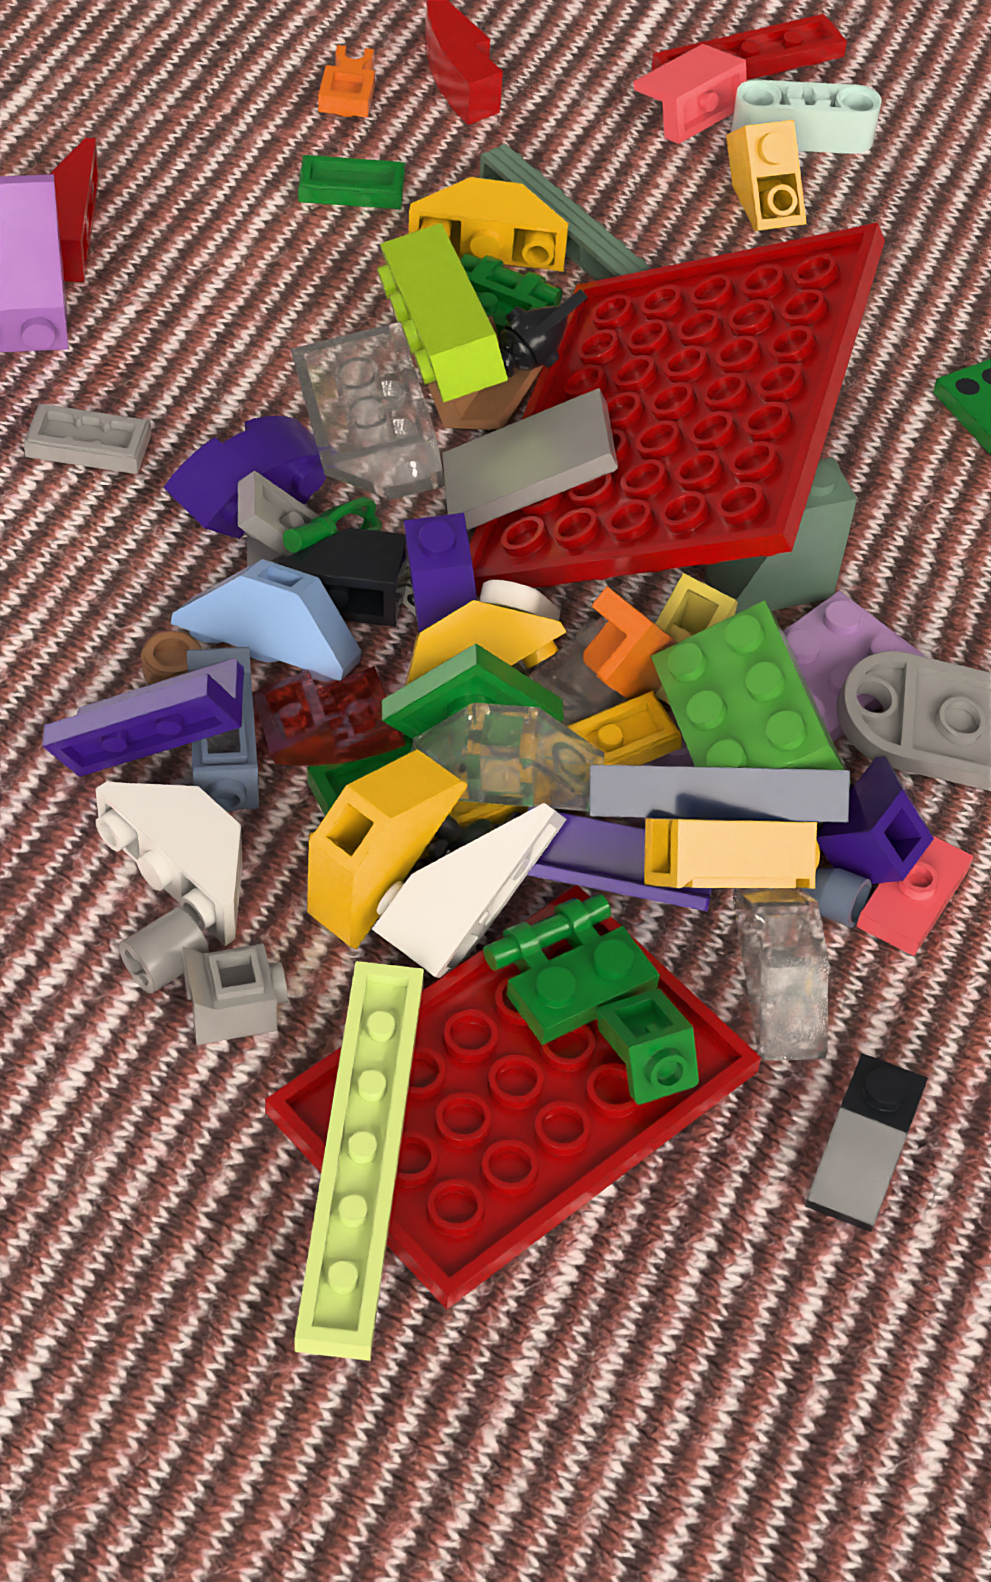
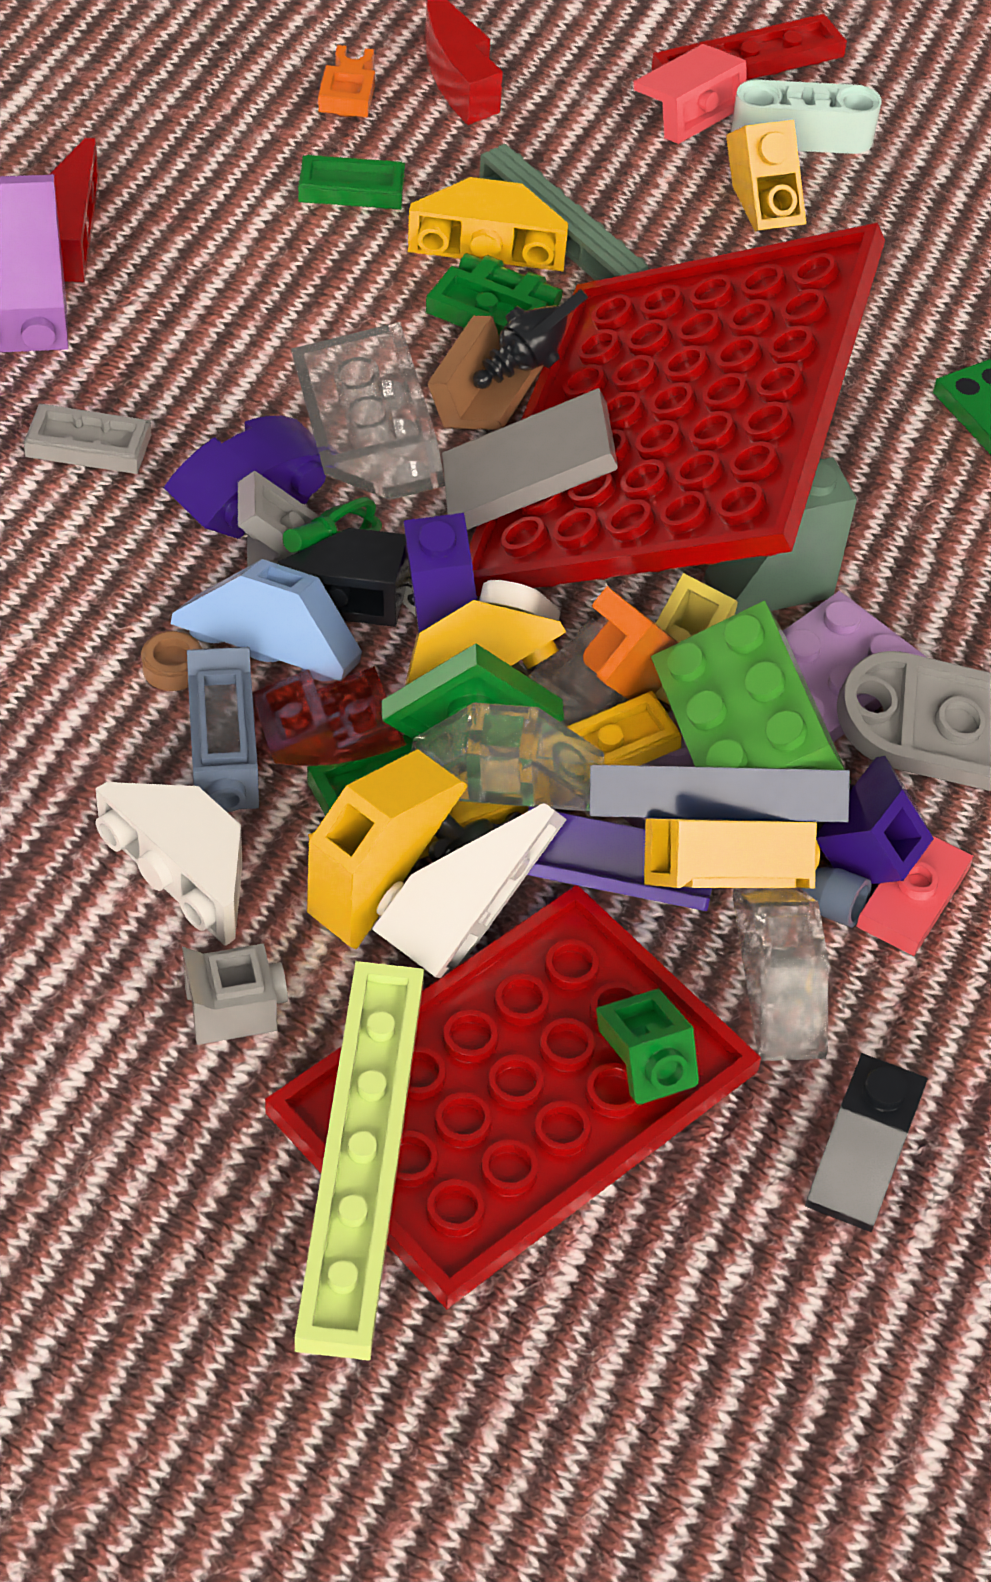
dark purple panel [42,658,244,777] -> none
light grey piece [119,908,209,994] -> none
lime brick [377,223,508,403] -> none
green plate [483,894,660,1045] -> none

